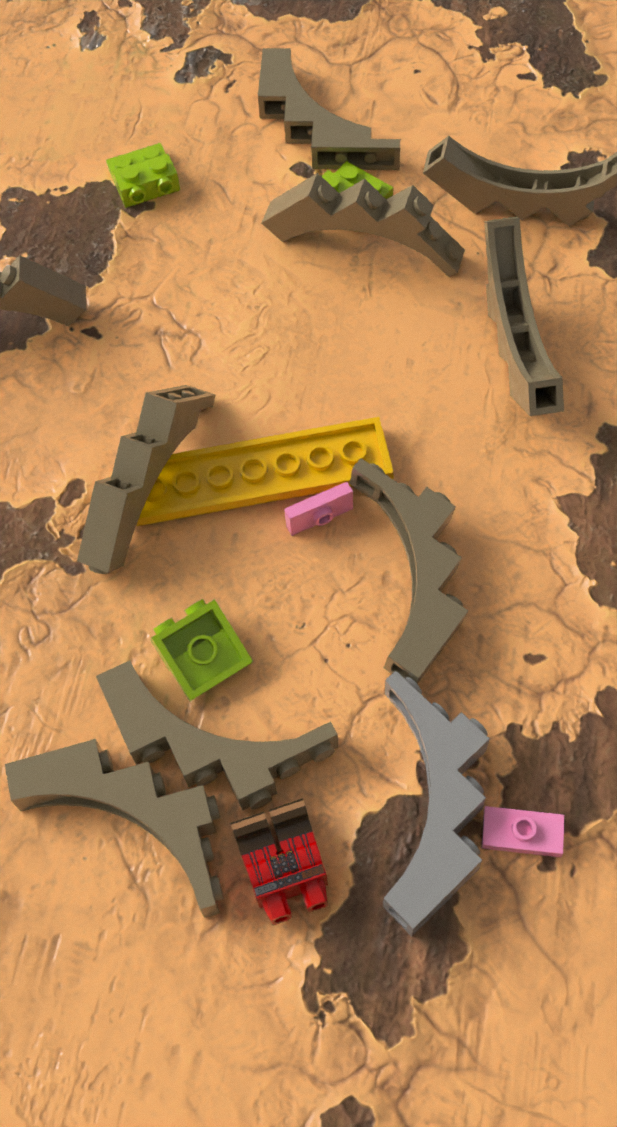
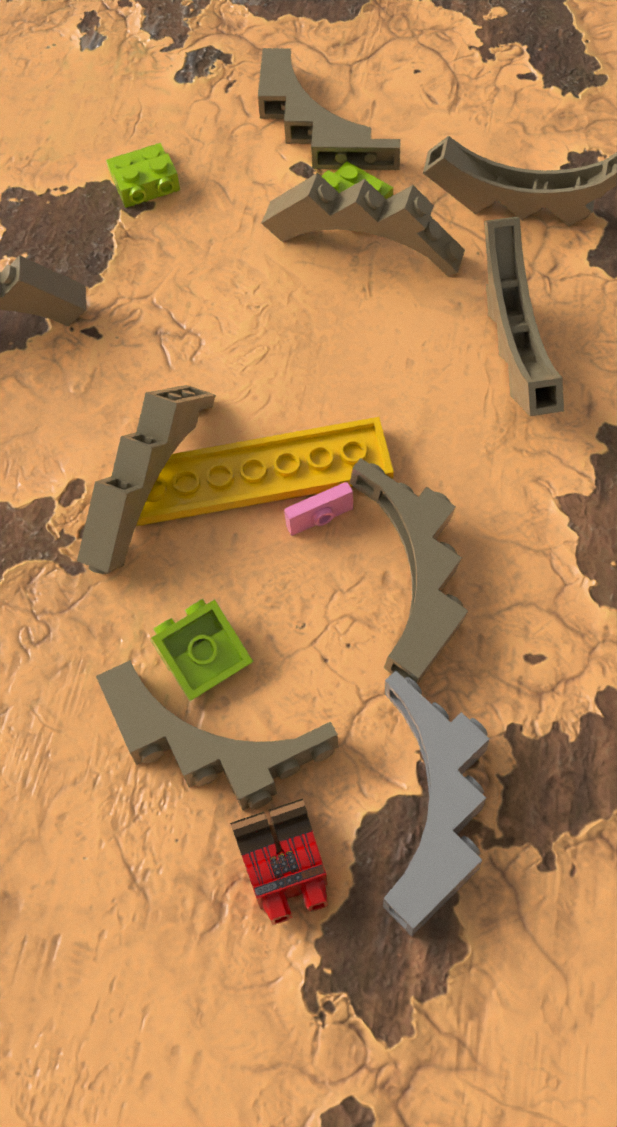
dark tan arch [5,739,224,918] -> none
bright pink plate [481,806,564,857] -> none

